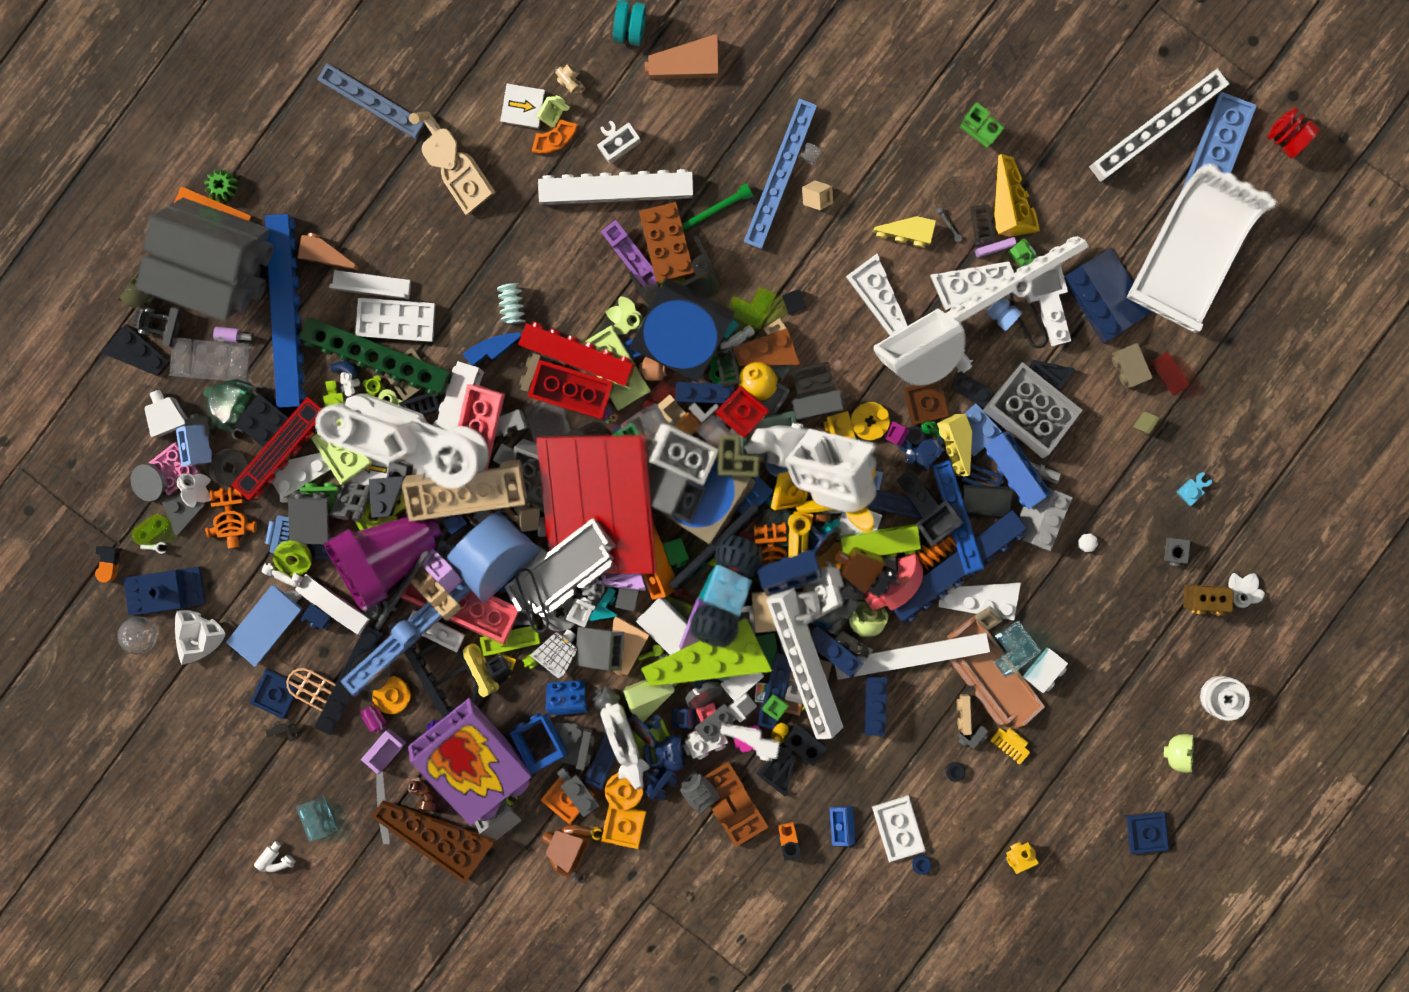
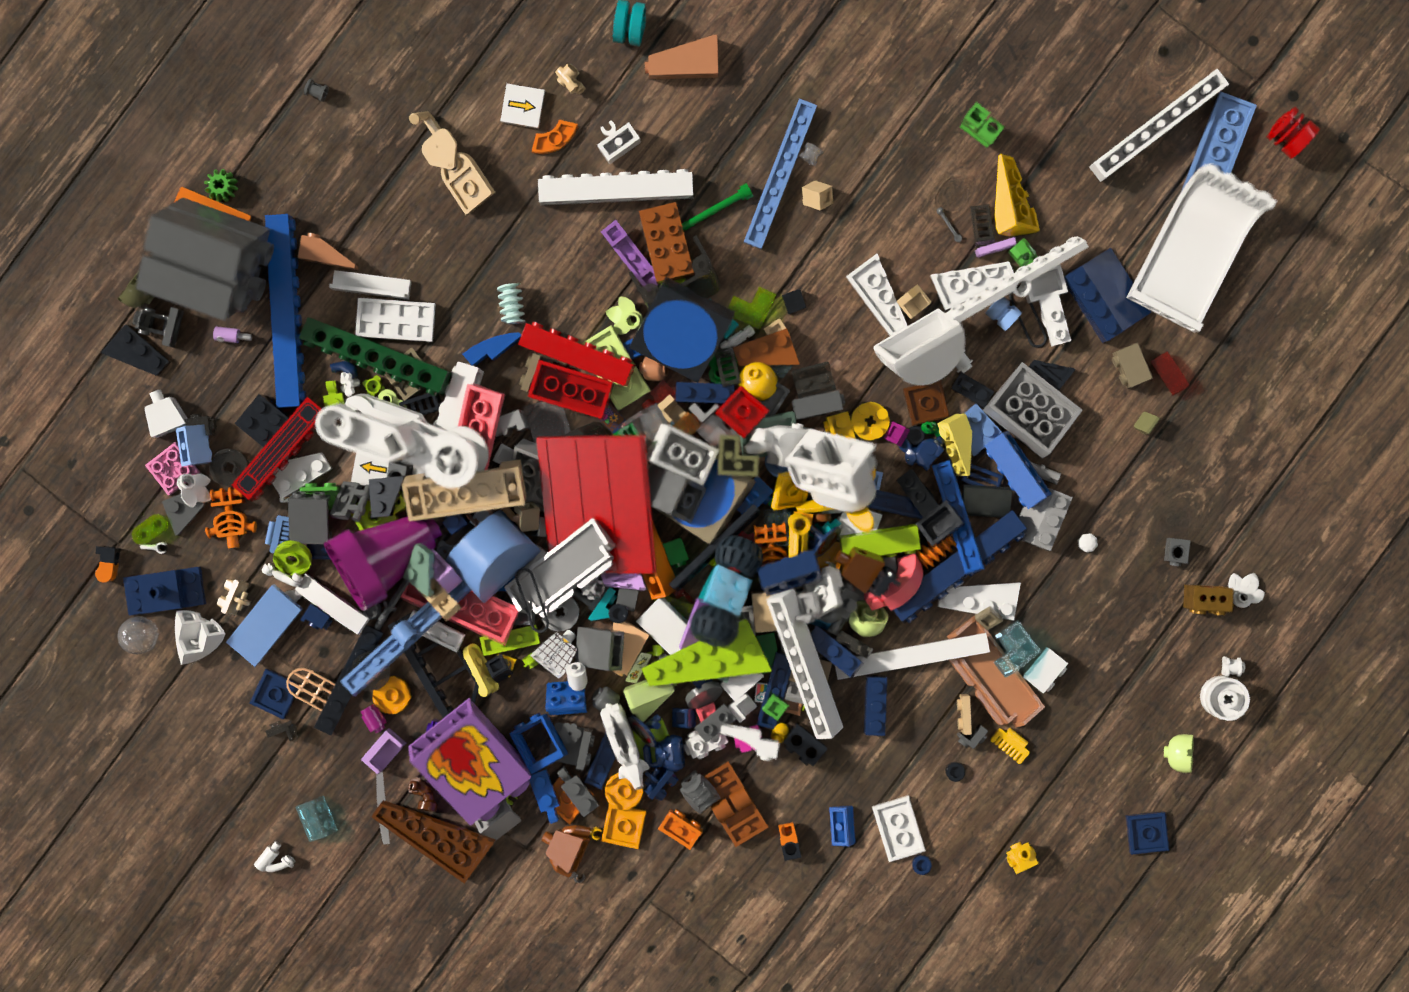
tile [130,463,166,502] -> none
clear piece [169,338,253,383] -> none
clear green torso [204,379,265,440] -> none
yellowish green tile [311,419,374,485] -> none
sand blue tile [317,63,425,139] -> none
yellowish green bracket [536,96,570,127] -> none
white bracket [566,597,595,627] -> none
black wing [756,744,796,797] -> none
light yellow slope [872,216,936,248] -> none
medium azure plate [1176,472,1212,506] -> none
none -> tan hips [217,579,250,615]
none -> dark grey bush [304,79,329,102]
none -> sand green wing [403,543,434,597]
none -> blue plate [529,769,560,824]
none -> white brick [566,662,588,691]
none -> black tile [609,604,628,623]
none -> white sticker [625,652,652,683]
none -> orange bracket [658,809,703,850]
none -> tan panel [896,284,931,319]
none -> white brick [1222,656,1245,677]

